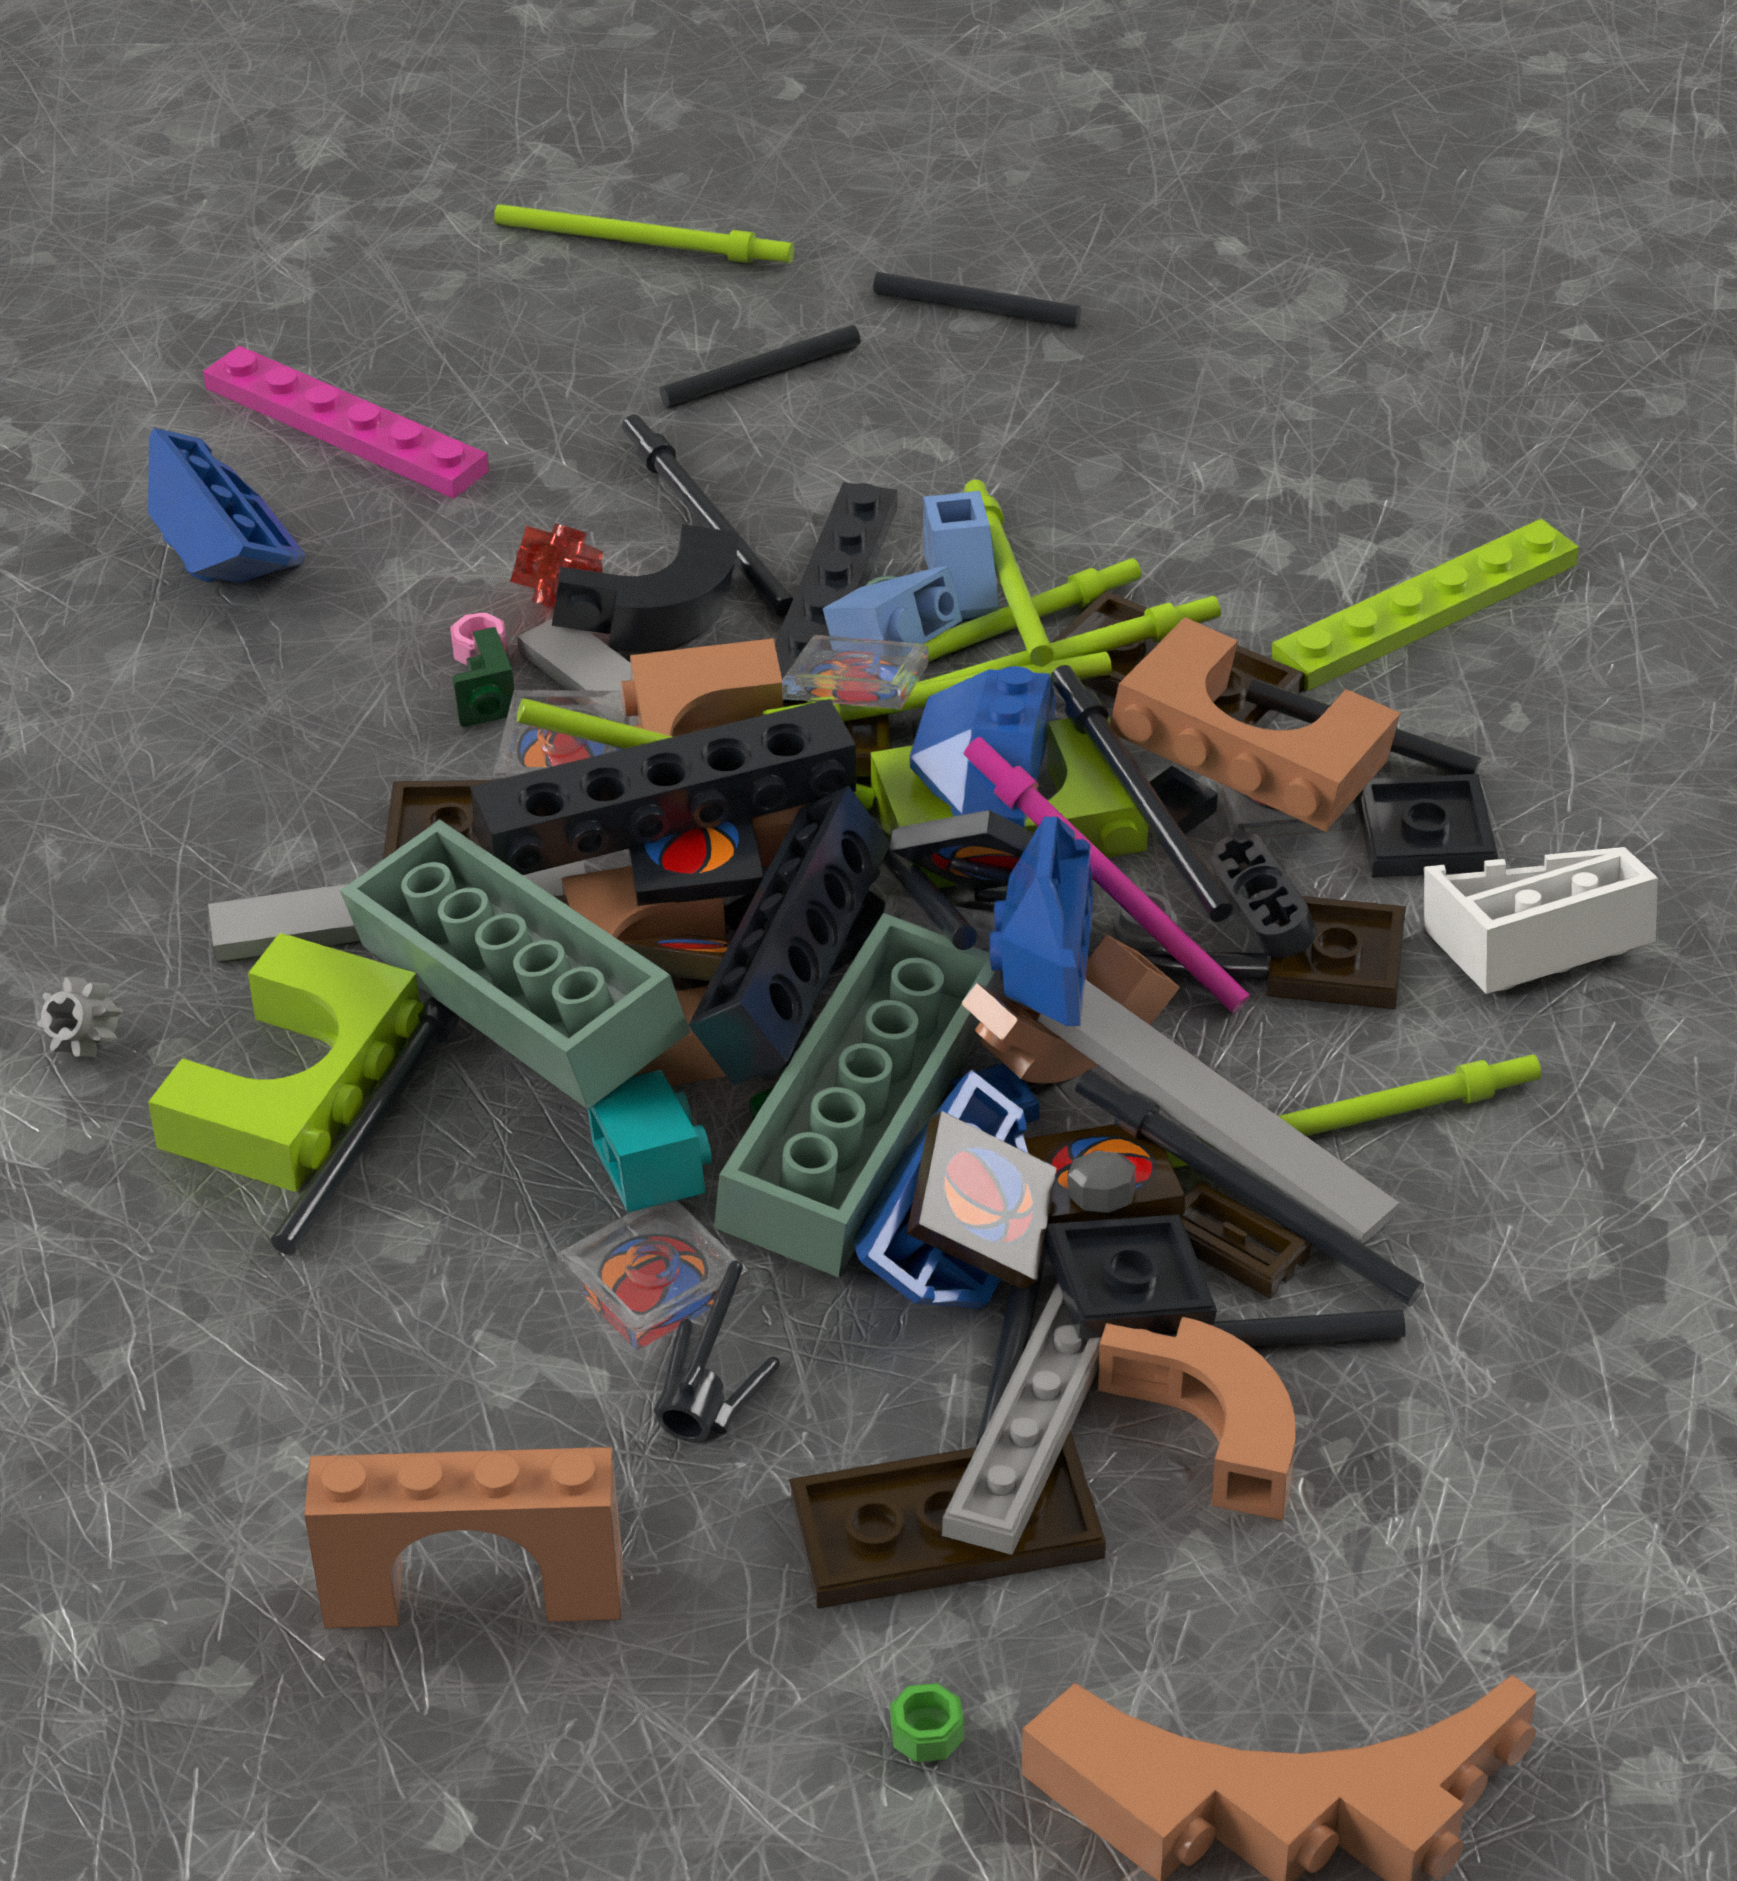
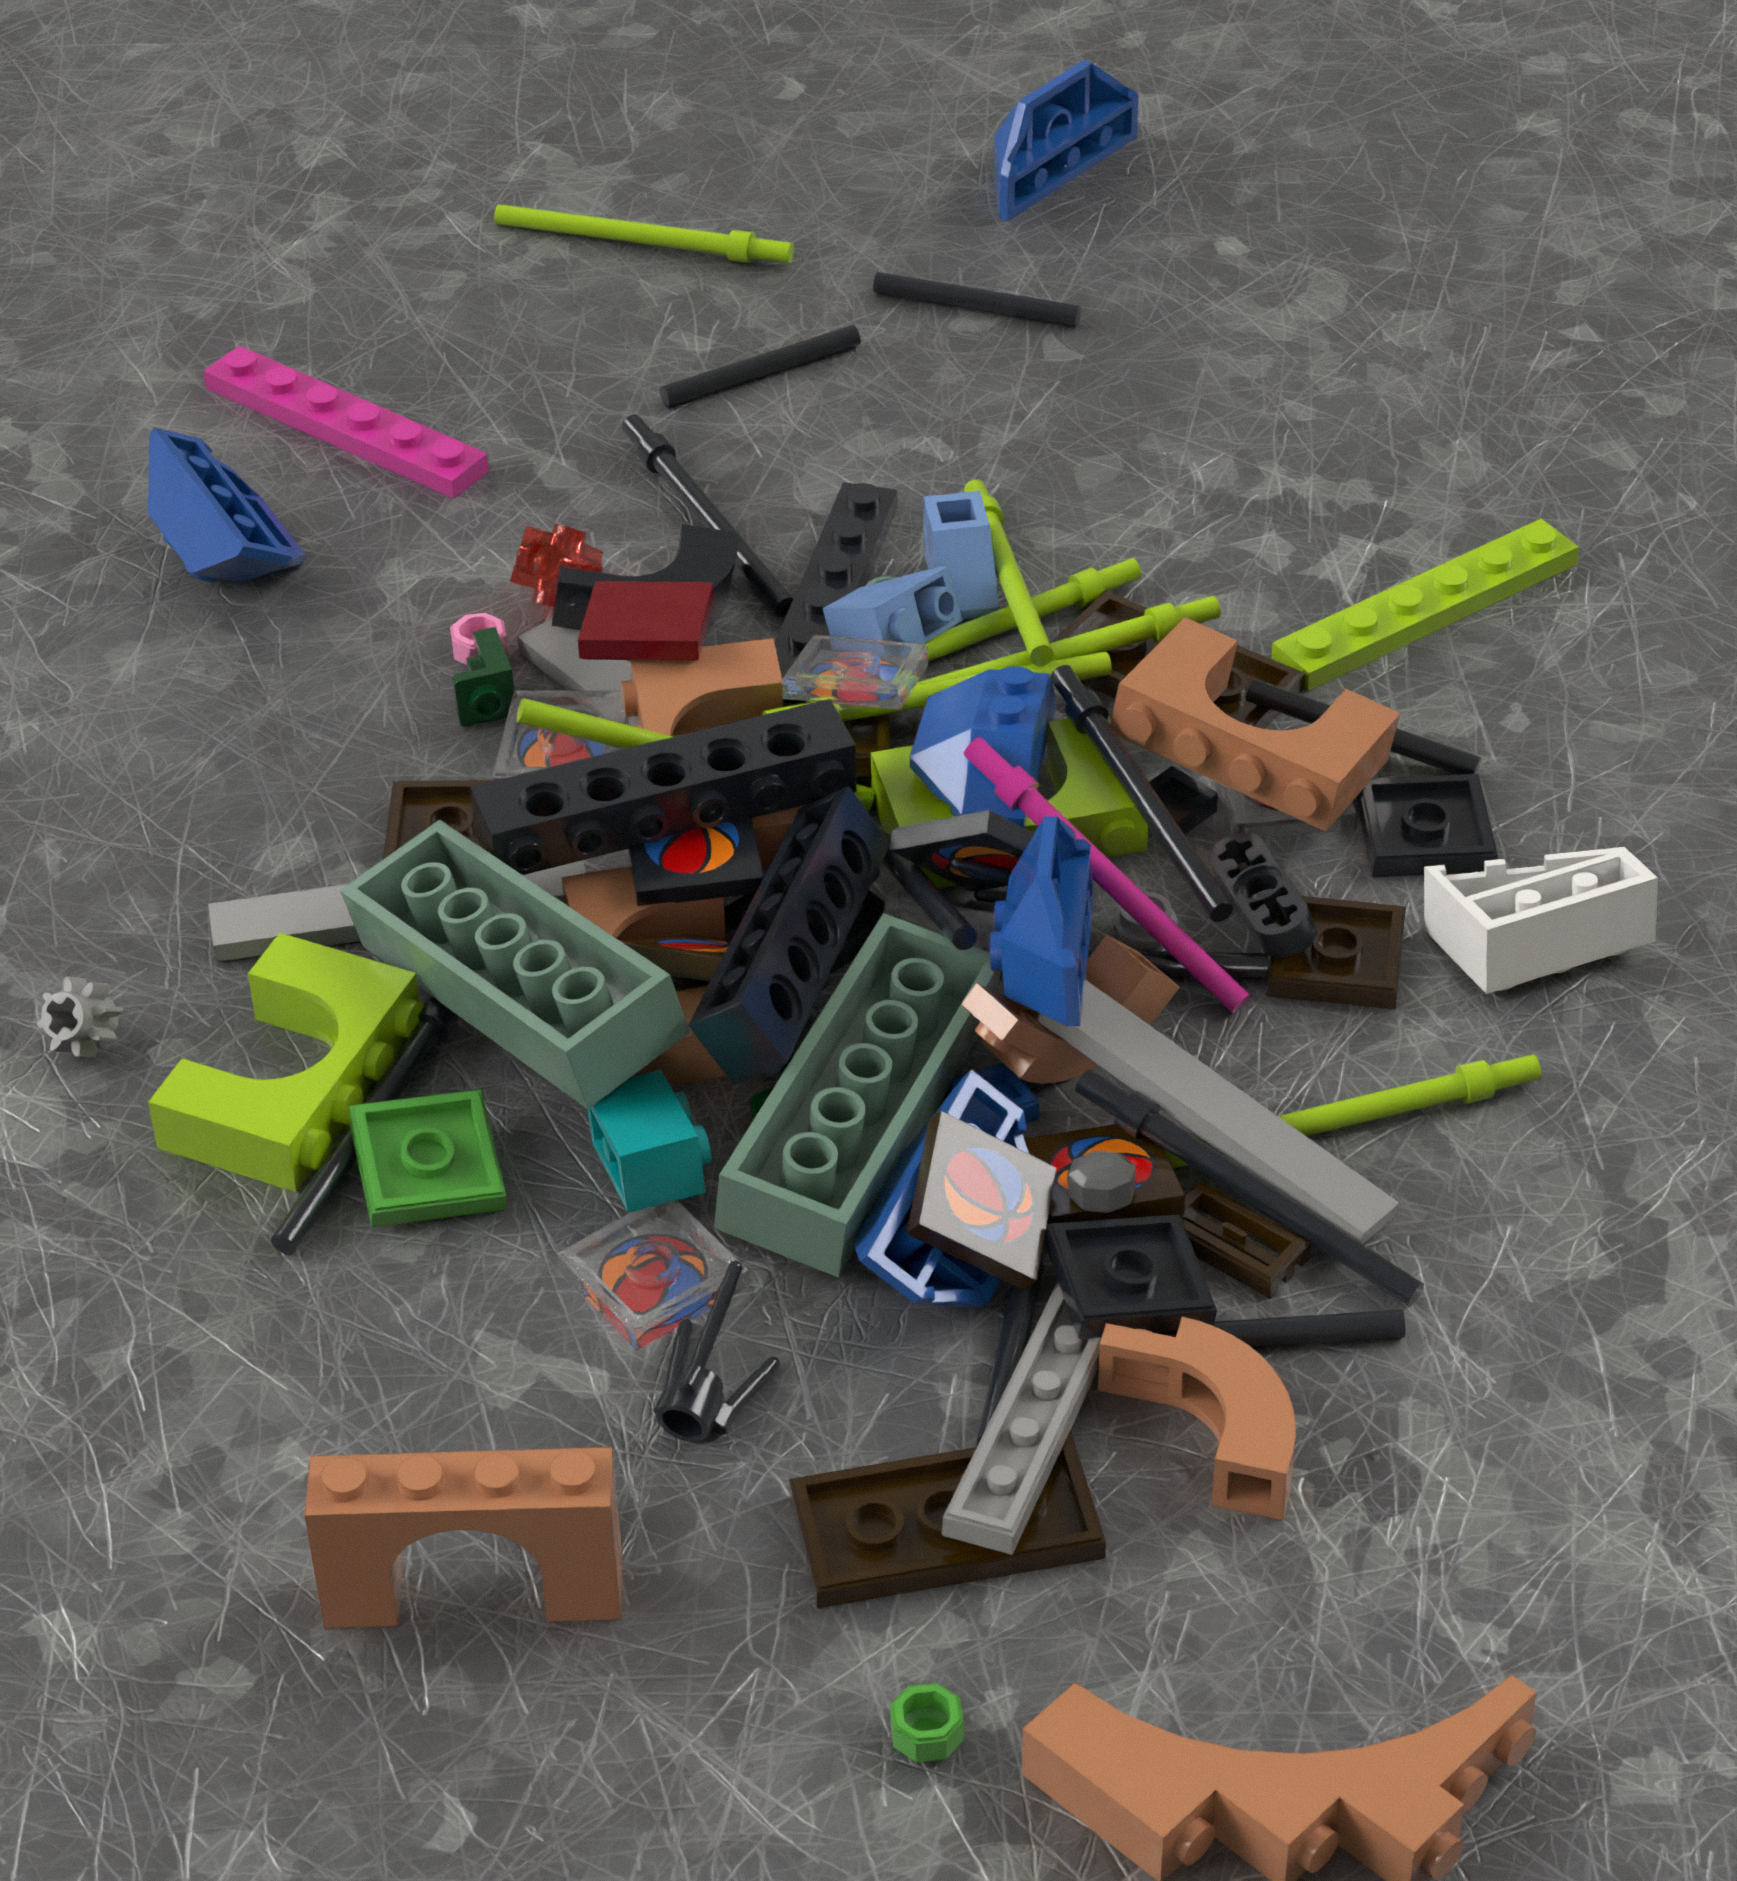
none -> bright green tile [349,1089,507,1227]
none -> dark red tile [577,581,714,661]
none -> blue wedge [993,60,1139,222]

